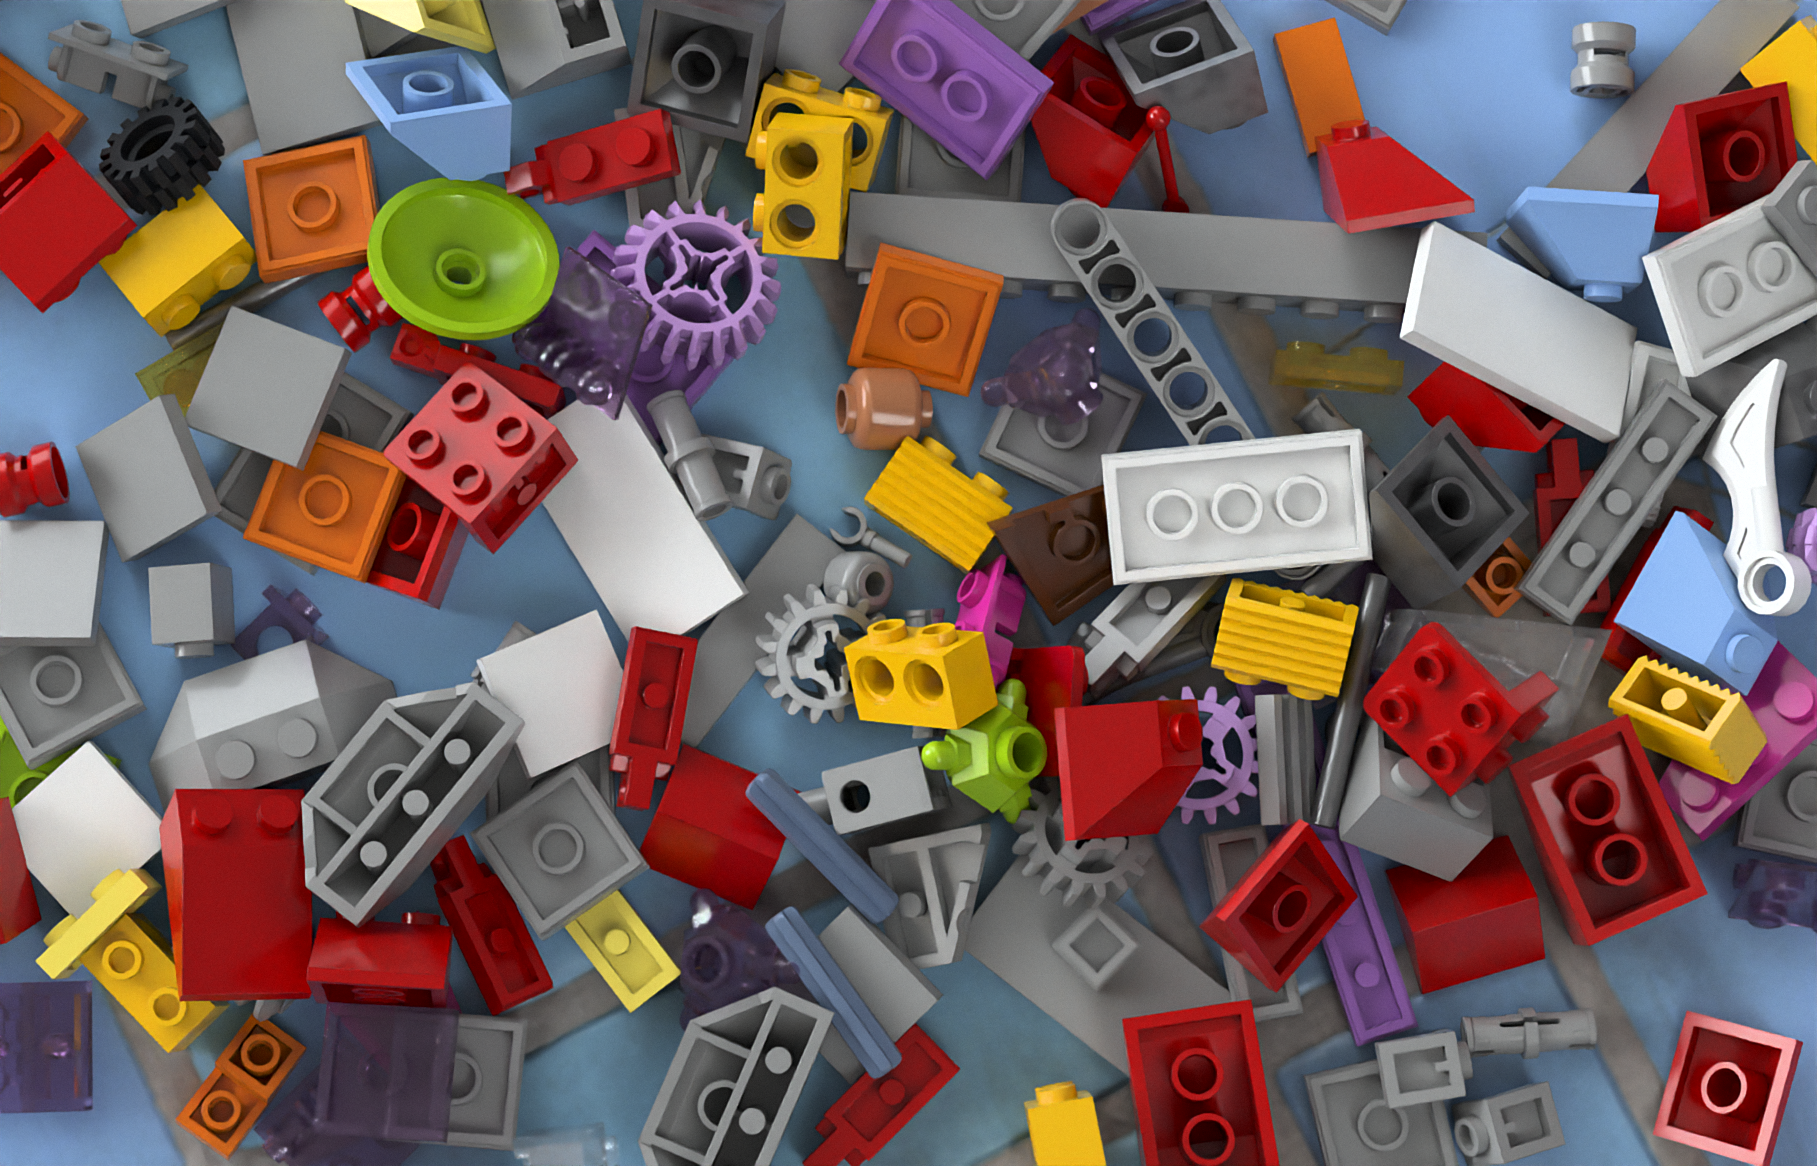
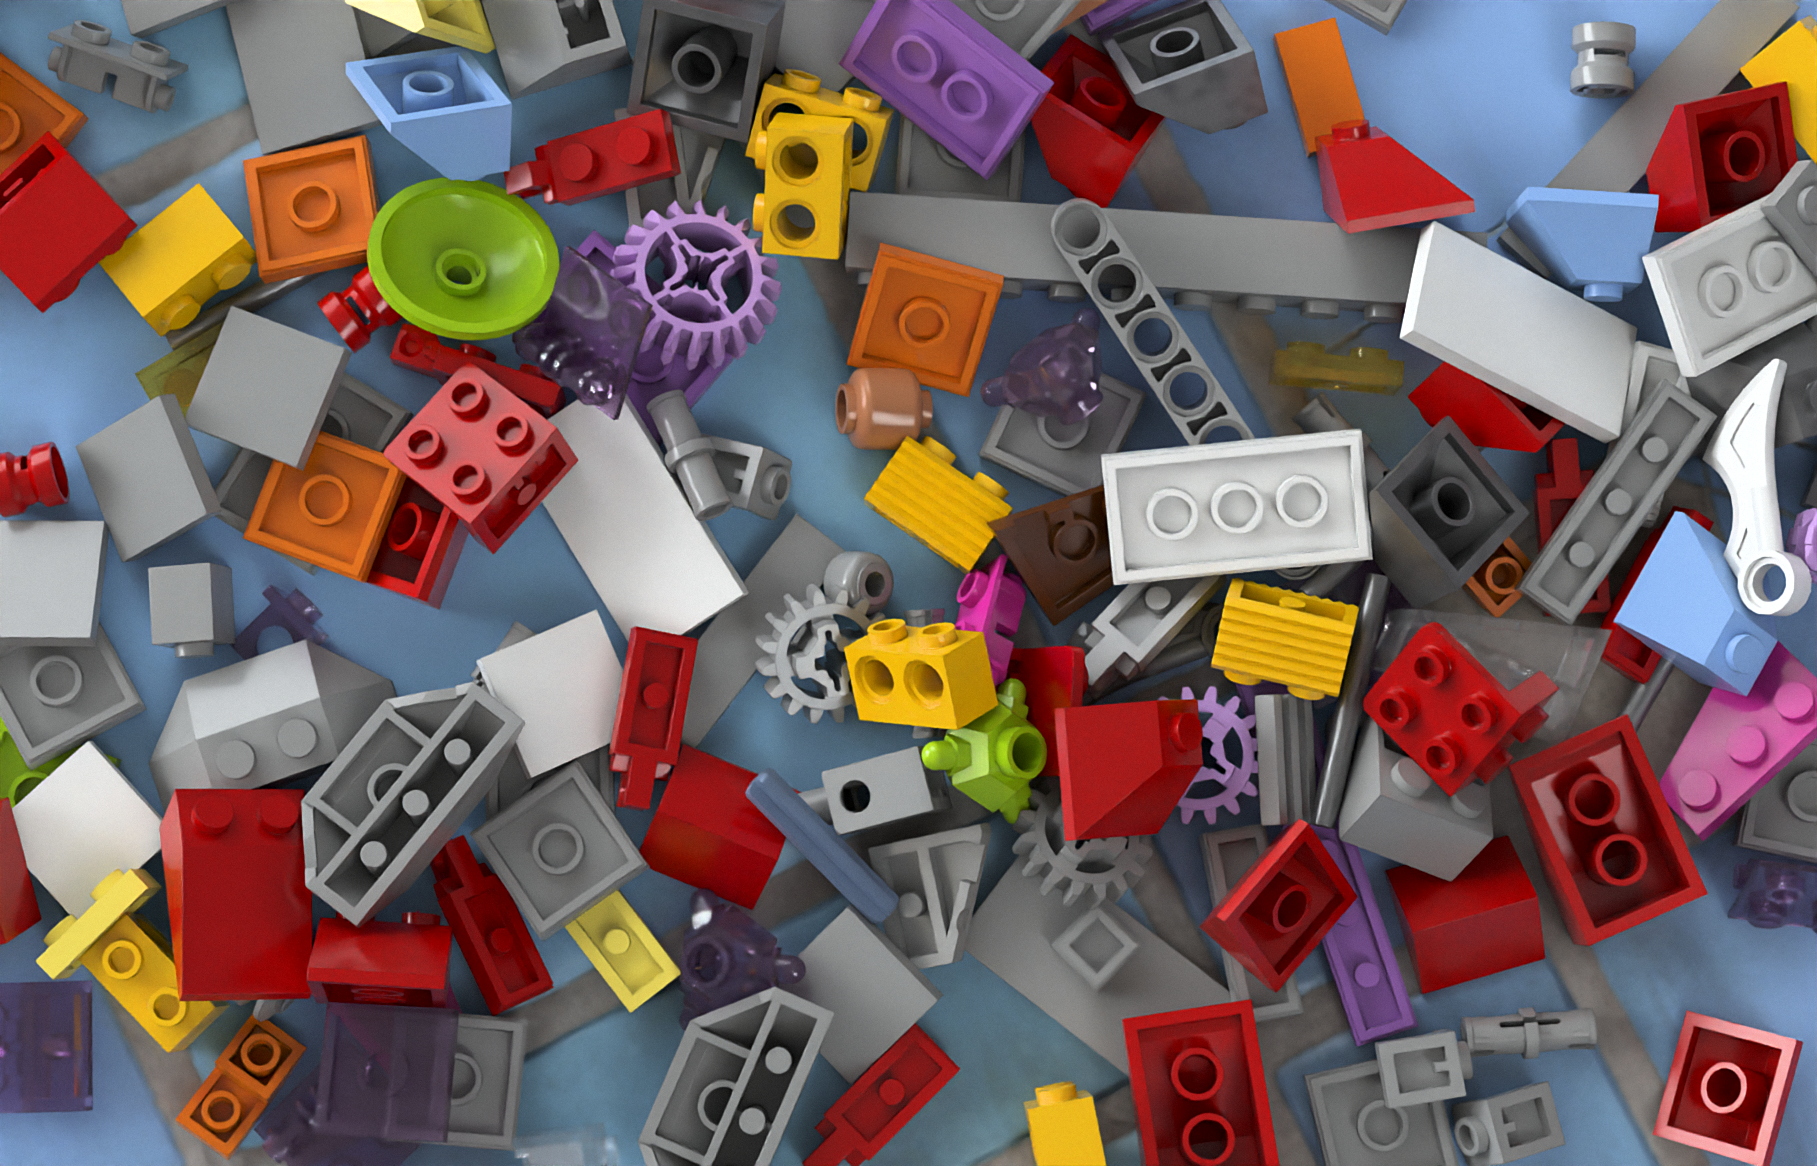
black tyre [99,97,225,215] -> none
sand blue axle [765,906,902,1079] -> none
light grey hand [830,506,912,568] -> none
red hinge [1146,106,1189,213] -> none
yellow brick [1608,655,1768,784] -> none

